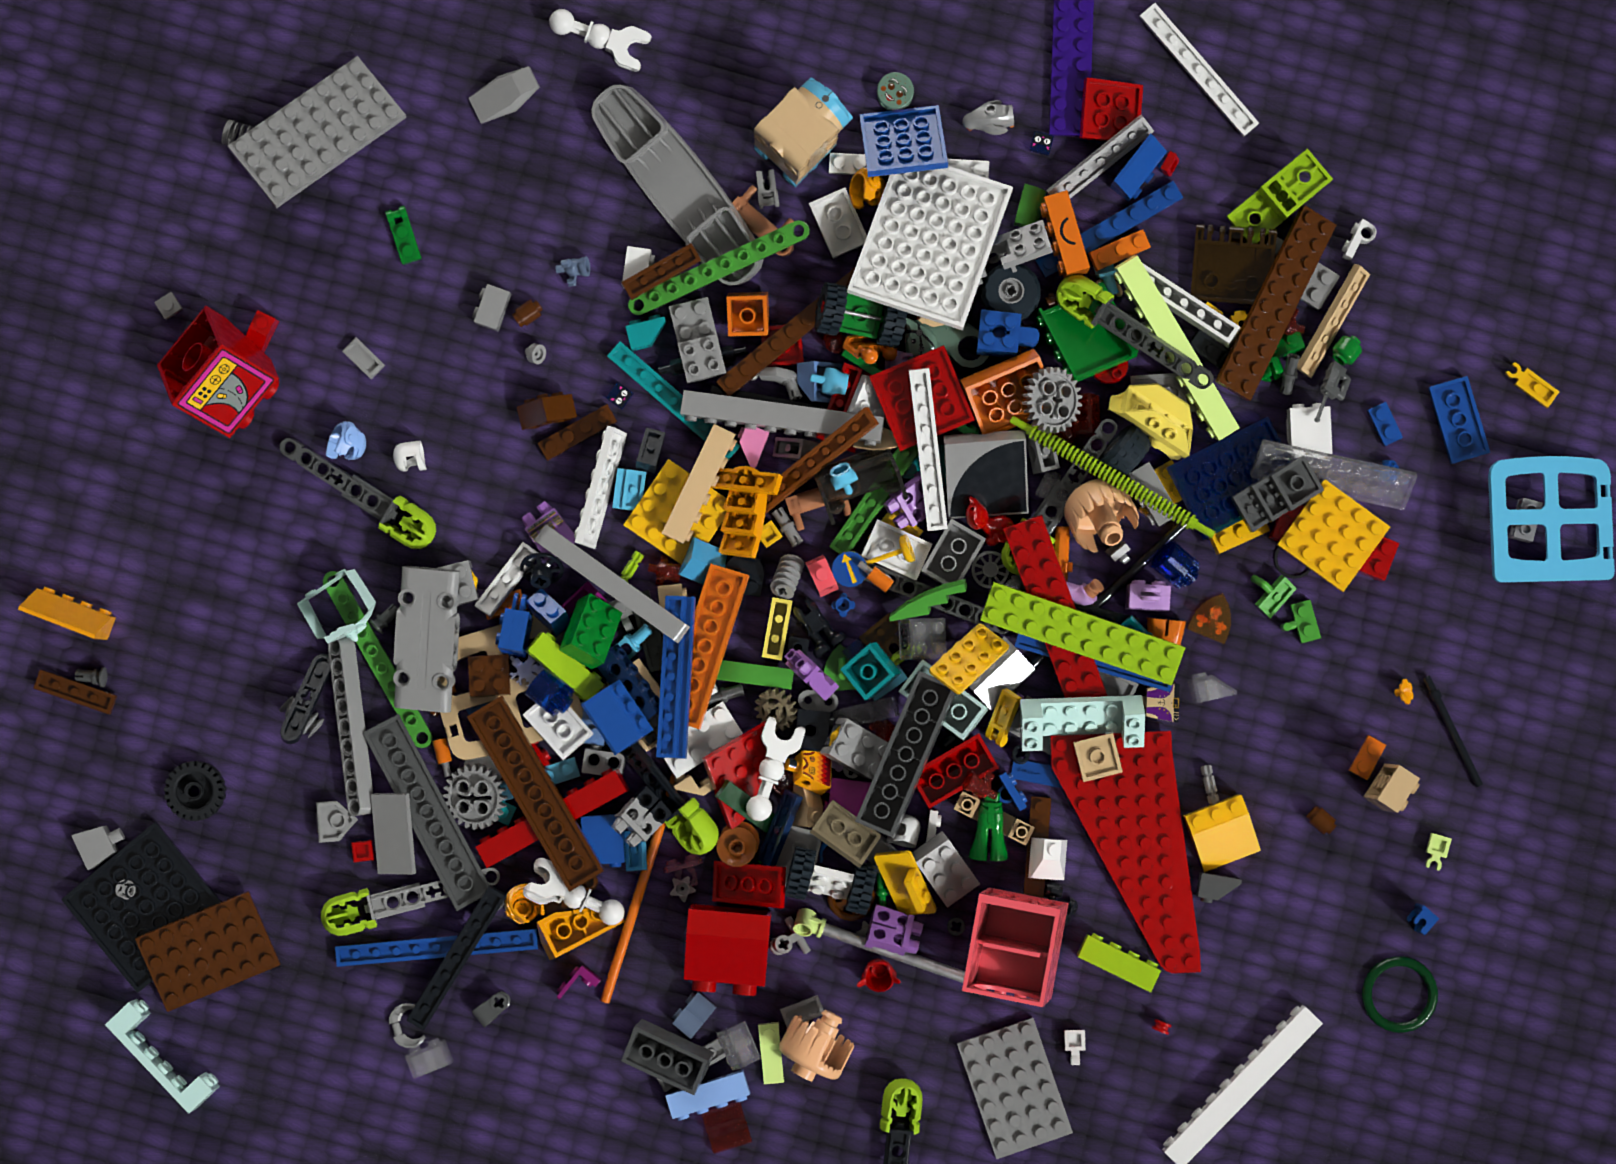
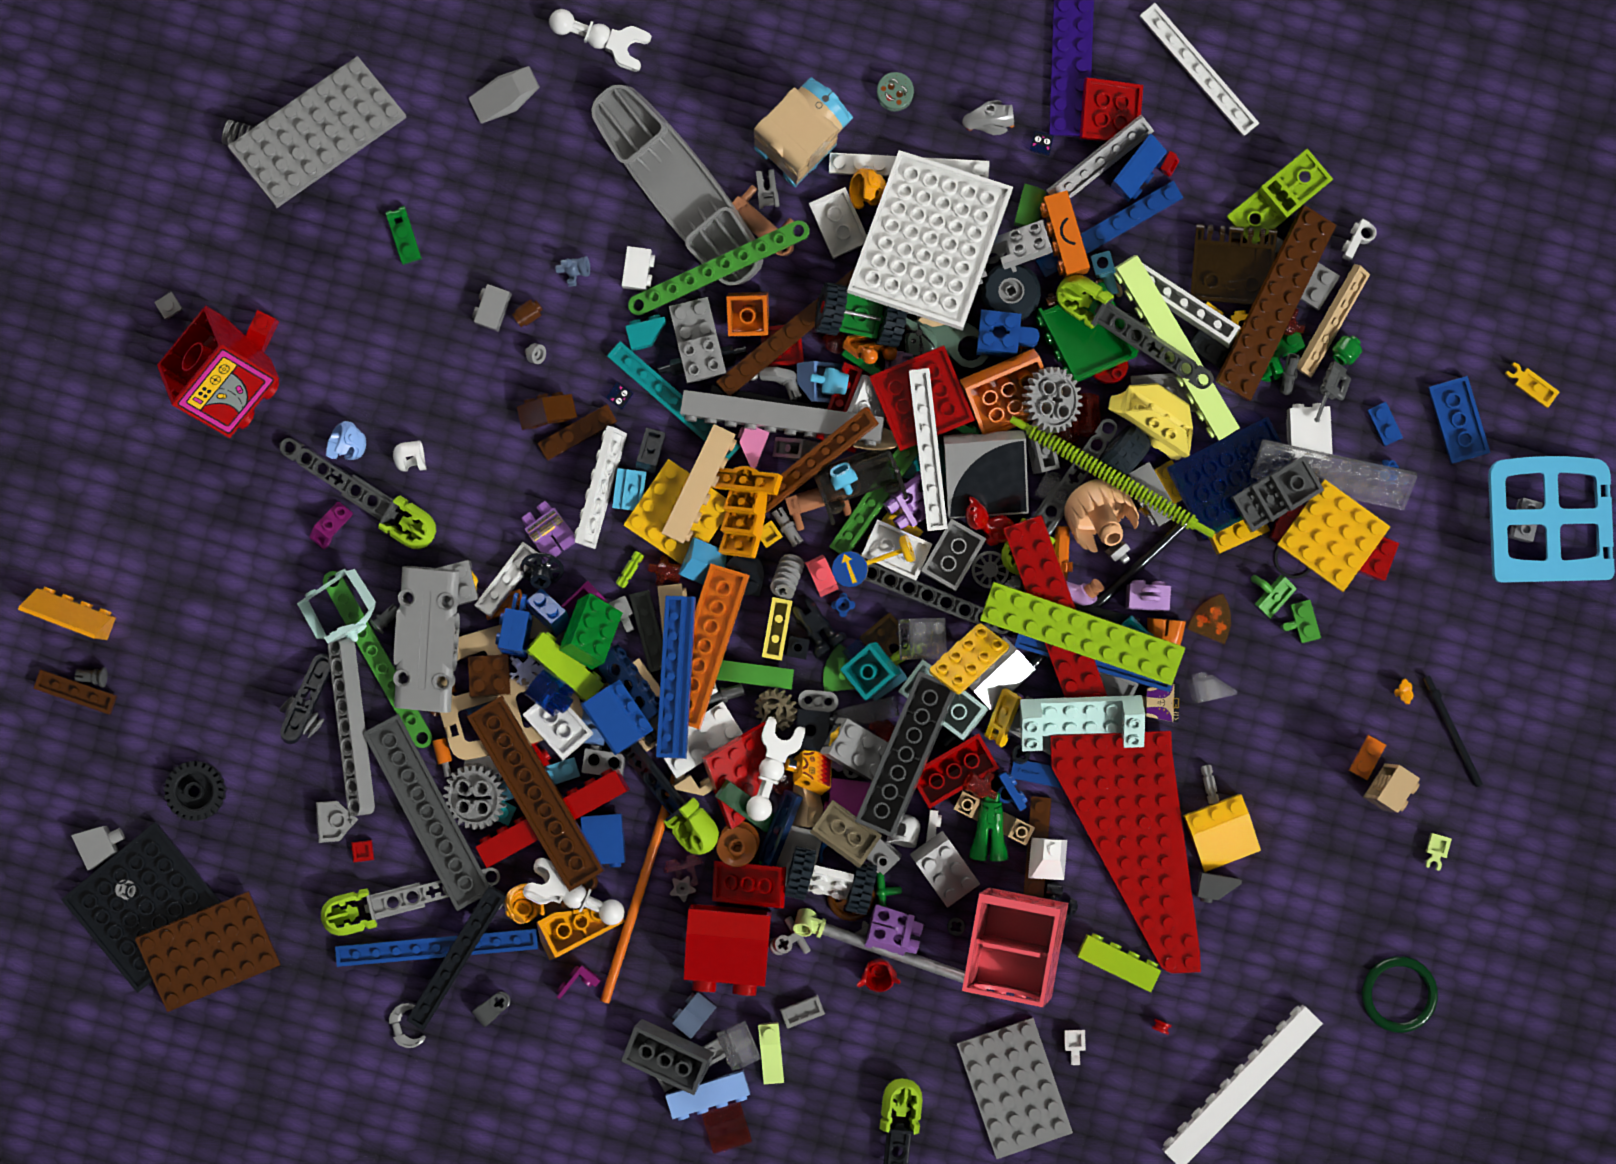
light aqua plate [105,999,220,1113] -> none
light grey tile [342,337,385,380] -> none
light grey tile [371,793,416,875] -> none
clear brick [405,1038,454,1079] -> none
light grey beam [534,524,690,643] -> none
light grey hips [611,786,673,847] -> none
medium azure bracket [616,624,653,659] -> none
reddish brown plate [621,243,701,301] -> none
dark azure plate [624,831,647,872] -> none
light nougat piece [779,1010,854,1081] -> none
medium lavender hips [784,648,839,701] -> none
orange piece [857,560,894,592] -> none
plate [860,105,948,177] -> none
yellow bracket [874,850,937,915] -> none
bright green slope [889,579,967,621] -> none
tan plate [1073,733,1123,782] -> none
orange plate [1088,229,1151,271] -> none
clear blue gear [1151,541,1200,589] -> none
reddish brown brick [1306,805,1337,835] -> none
blue hinge [1407,903,1439,935] -> none
none -> magenta bracket [309,502,353,550]

